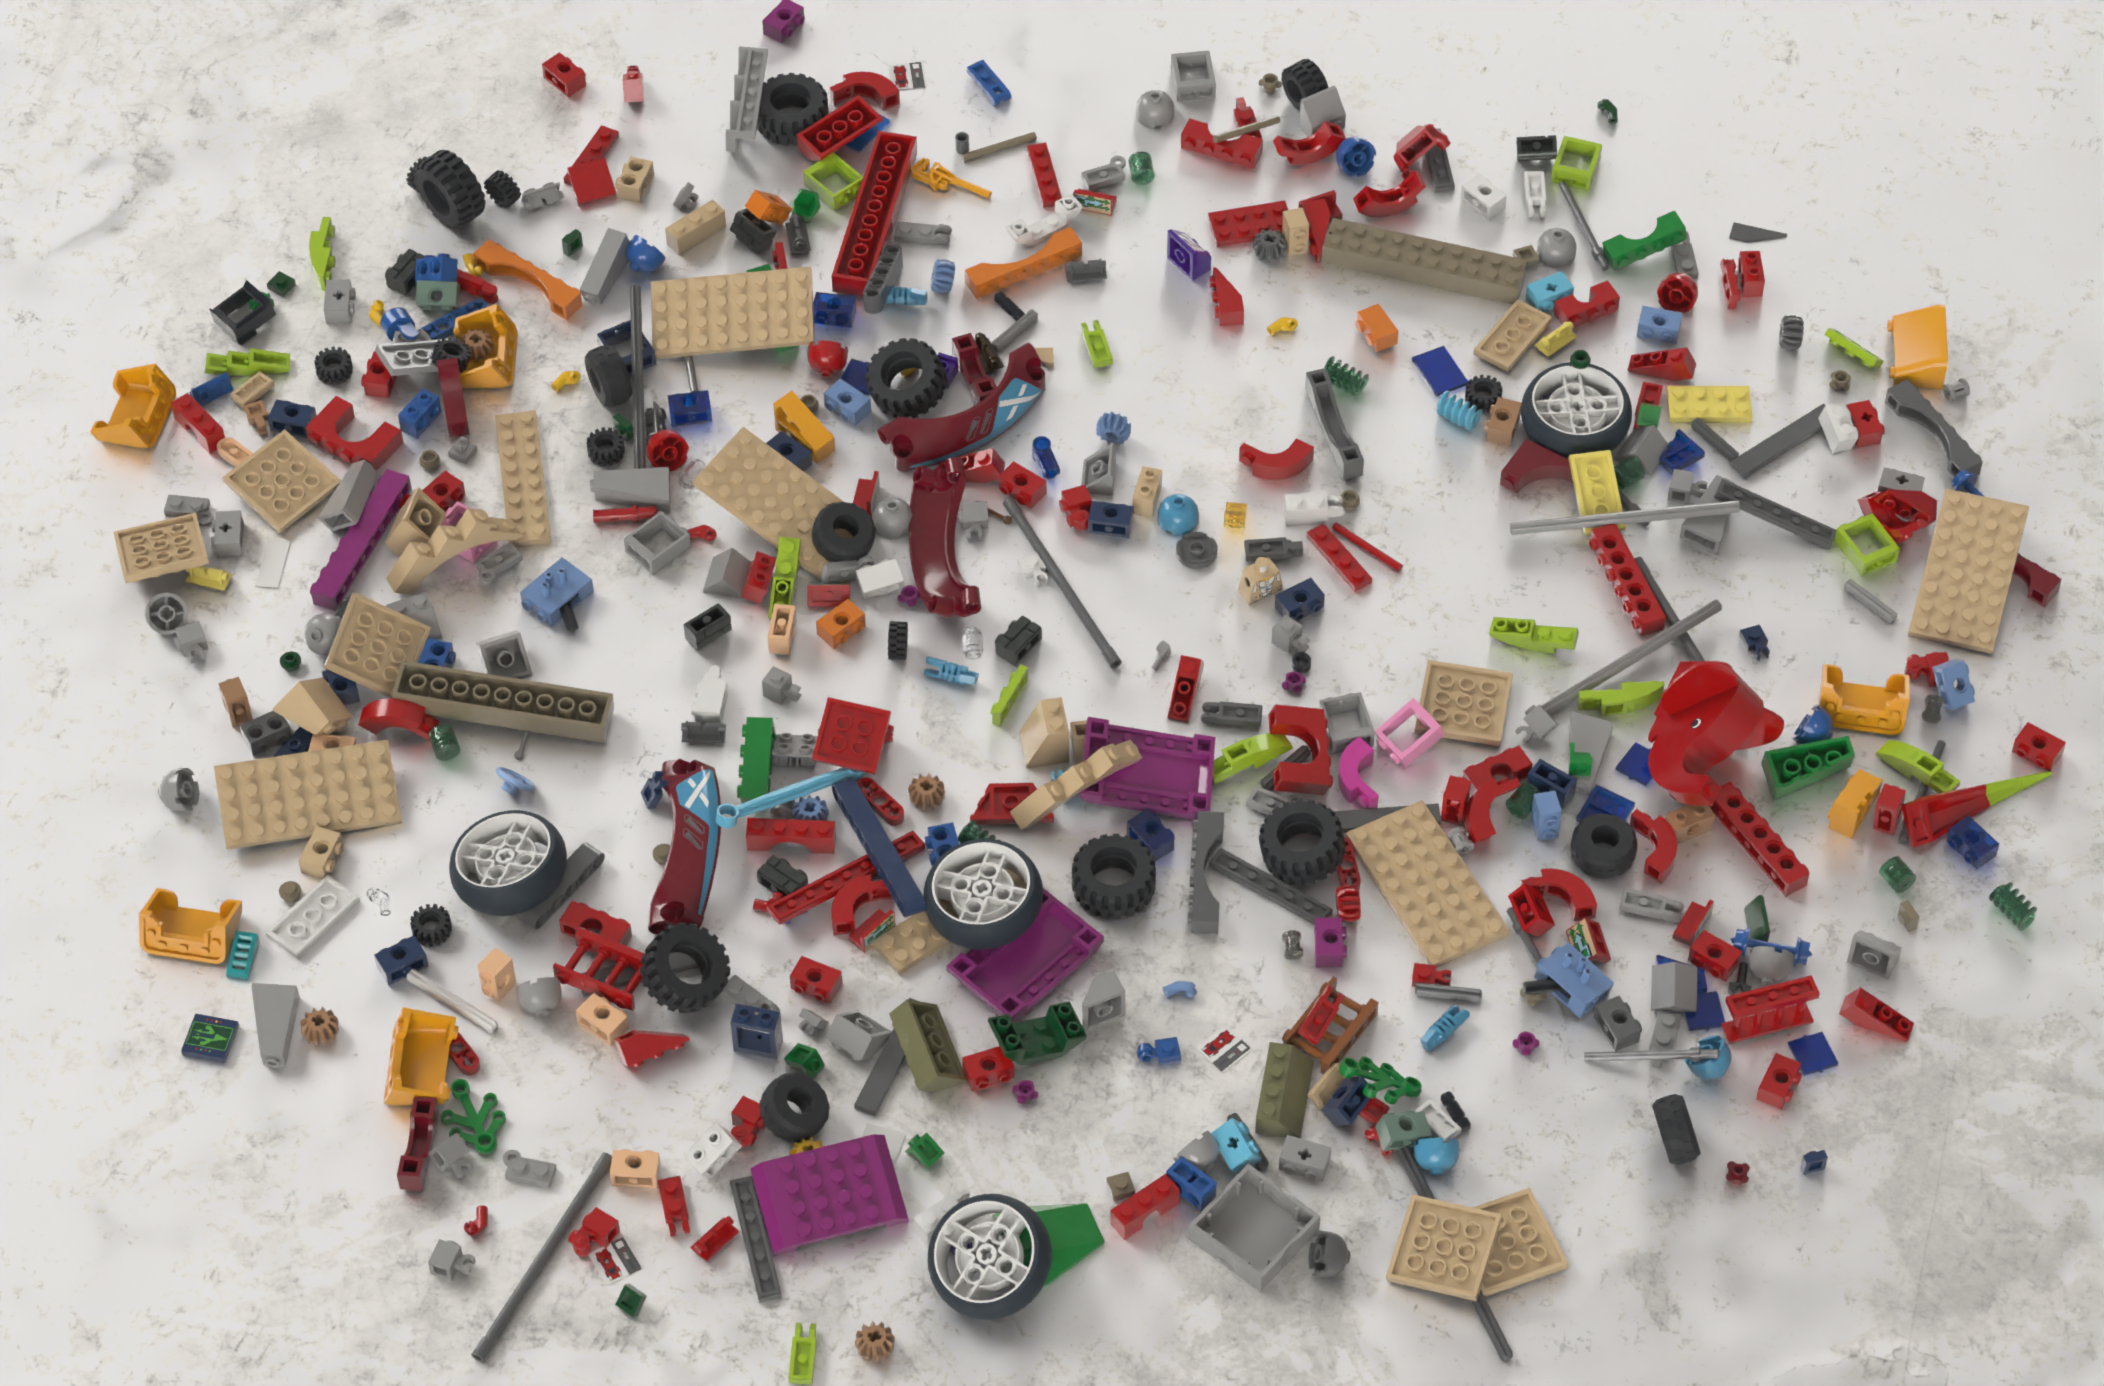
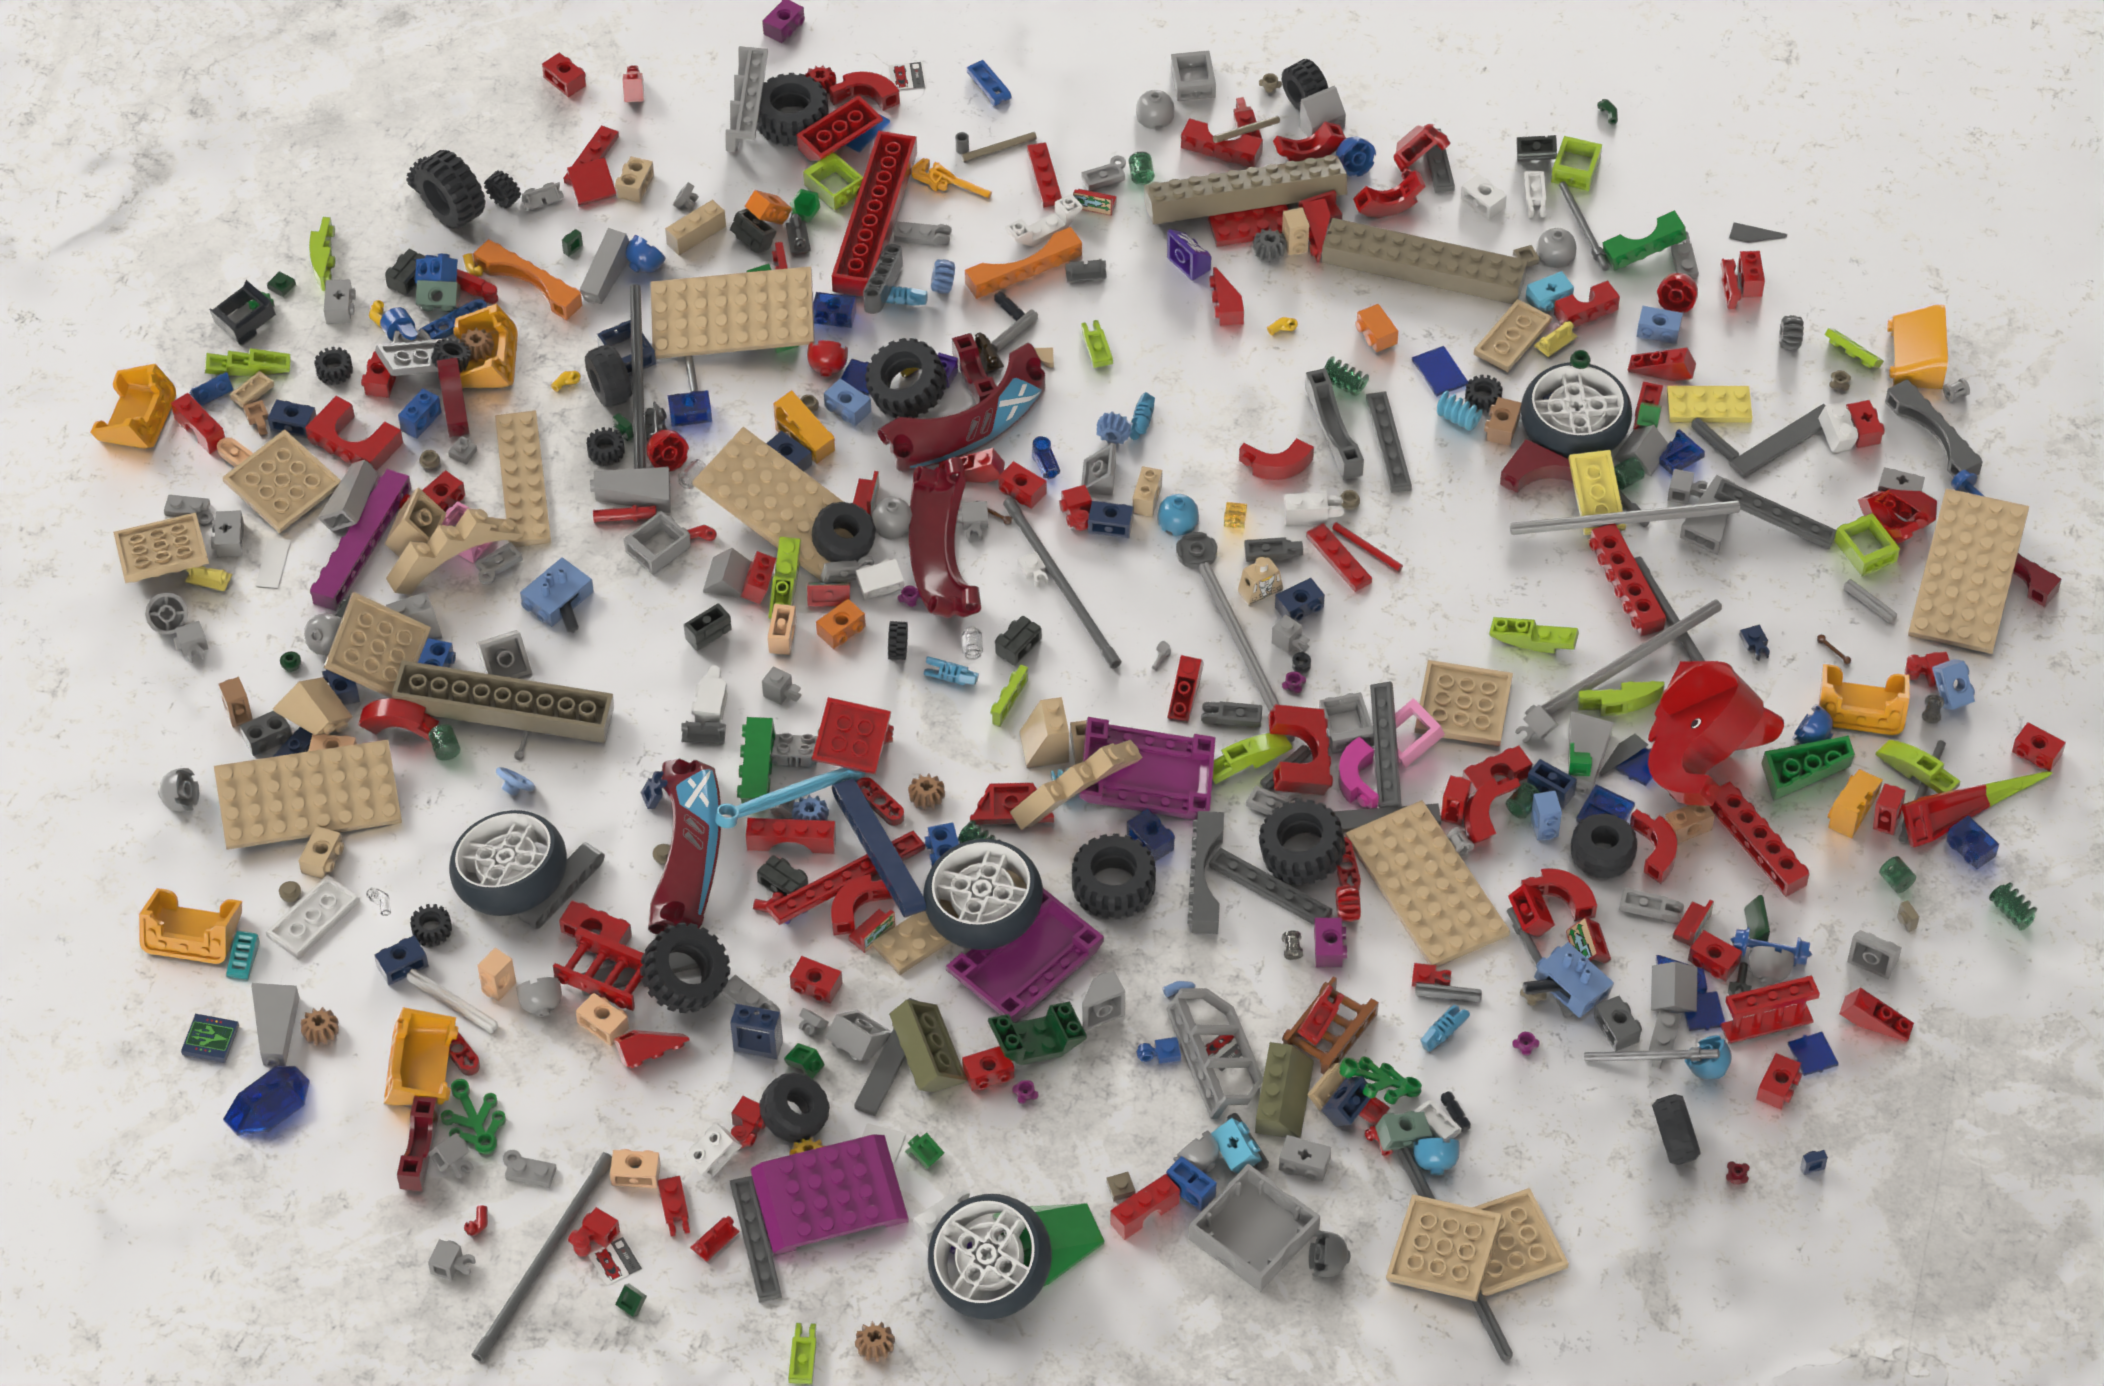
none -> clear blue wedge [223,1066,310,1136]
none -> red gear [805,65,837,94]
none -> dark azure hinge [1130,392,1155,440]
none -> dark tan brick [1144,155,1347,225]
none -> light grey plate [1166,988,1263,1119]
none -> light grey axle [1199,562,1295,742]
none -> dark grey tile [1366,391,1412,493]
none -> dark grey tile [1370,681,1402,808]
none -> dark grey sticker [1599,734,1649,776]
none -> reddish brown hinge [1817,634,1851,664]

